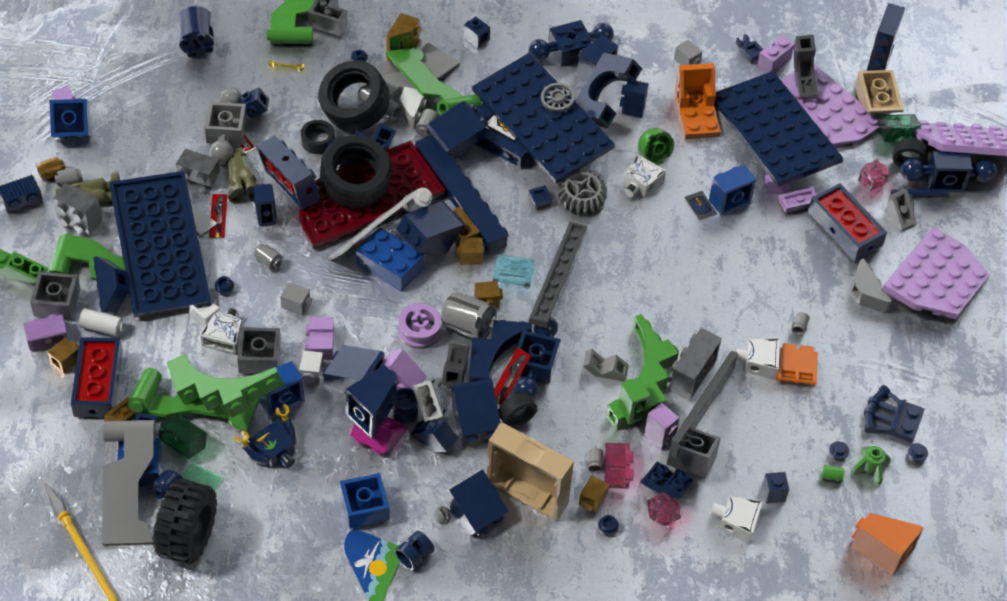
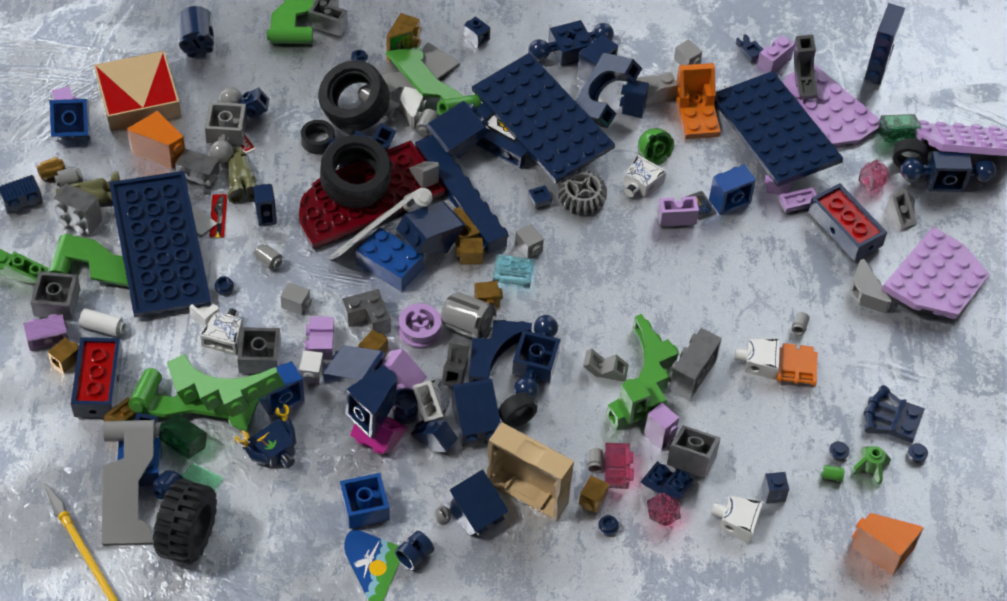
dark blue slope [93,256,129,315] -> none
dark blue brick [256,135,321,210] -> none
clear yellow hinge [268,60,304,71] -> none
red sticker [494,348,530,405] -> none
dark grey tile [528,221,588,328] -> none
light grey wheel [541,83,575,113] -> none
dark grey tile [669,351,738,458] -> none
tan slope [855,70,904,114] -> none
dark blue piece [890,189,946,197] -> none
none -> tan tile [94,51,181,131]
none -> orange slope [127,111,185,169]
none -> flat silver brick [342,289,391,334]
none -> pearl gold brick [358,329,388,354]
none -> light grey slope [409,161,439,188]
none -> light grey brick [515,224,544,258]
none -> light grey slope [636,72,678,105]
none -> lavender brick [657,196,699,227]

